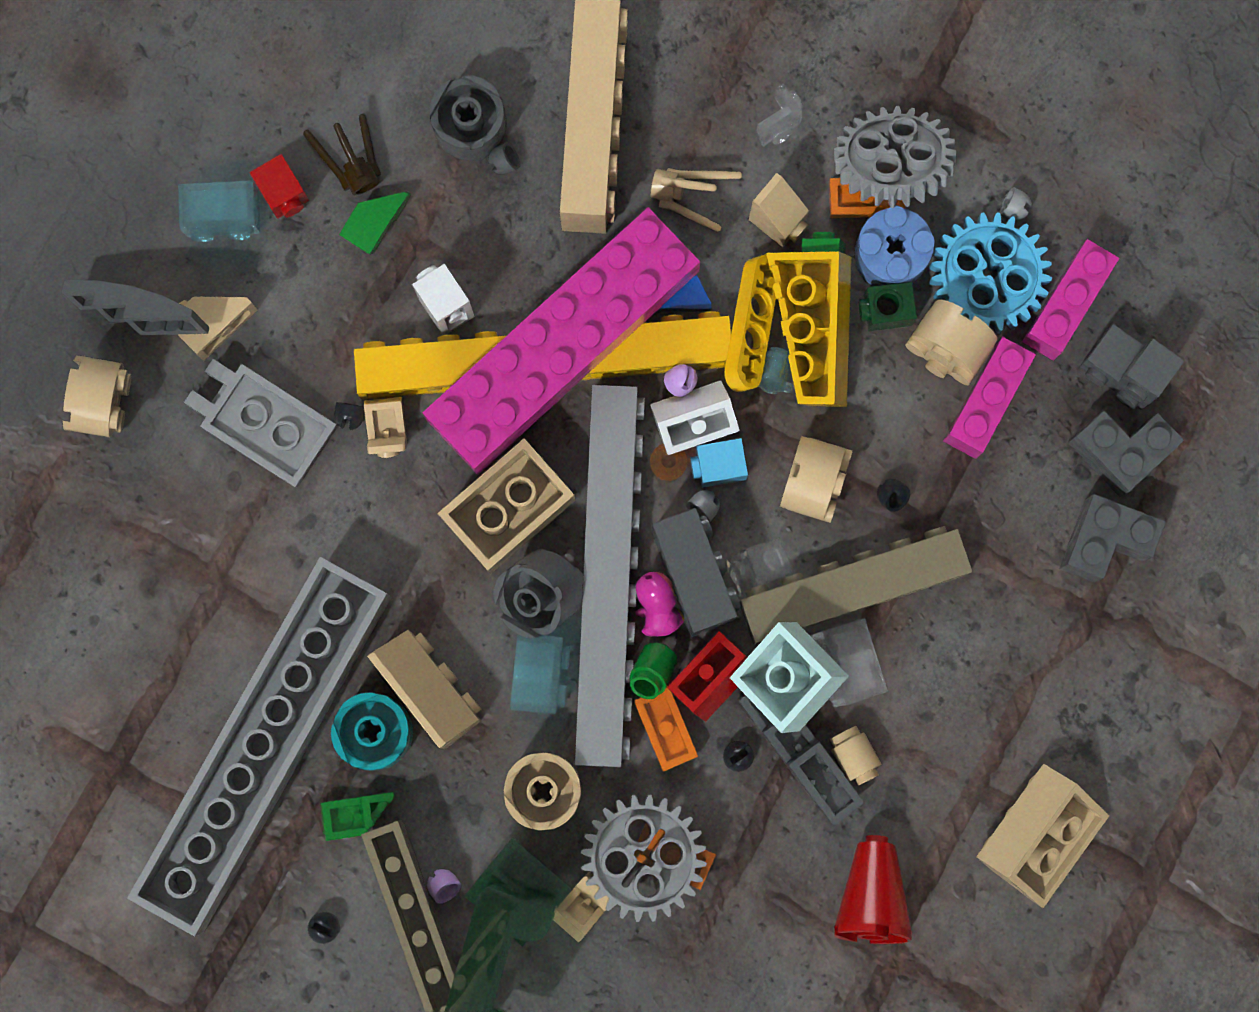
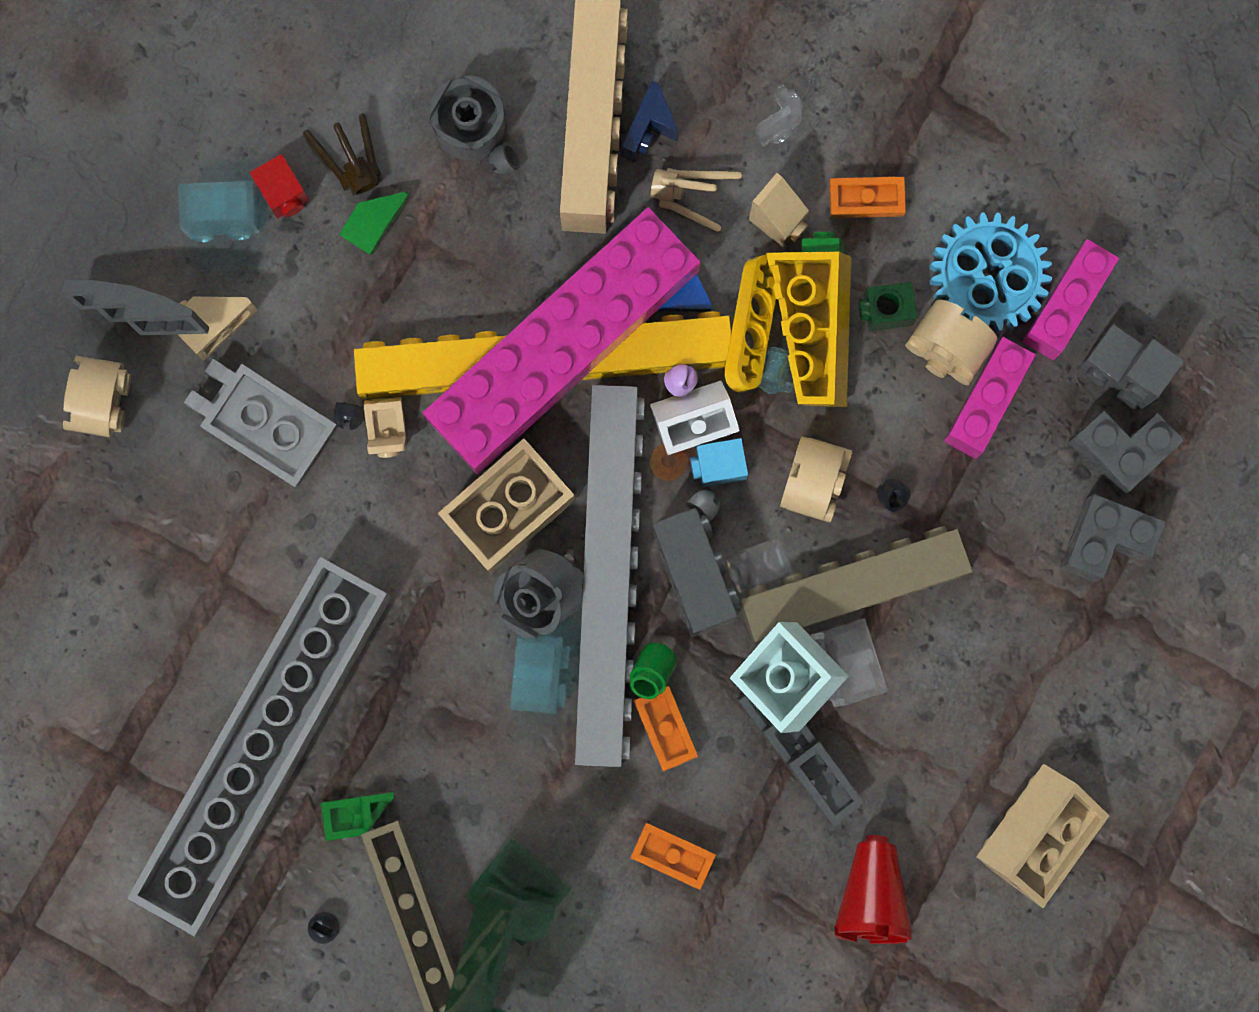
teal brick [331,692,413,770] -> none
tan slope [367,630,481,749] -> none
white brick [412,264,475,335] -> none
lavender hinge [427,869,461,903] -> none
tan brick [504,752,582,831] -> none
tan bracket [550,872,609,942] -> none
light grey gear [580,795,707,922] -> none
dark pink animal [635,572,685,637] -> none
red brick [667,631,748,722] -> none
black hinge [723,741,754,772] -> none
tan brick [830,726,882,786] -> none
light grey gear [834,106,956,208] -> none
medium blue brick [855,206,935,286] -> none
light grey hinge [1000,187,1032,220] -> none
none -> dark blue slope [622,81,678,162]

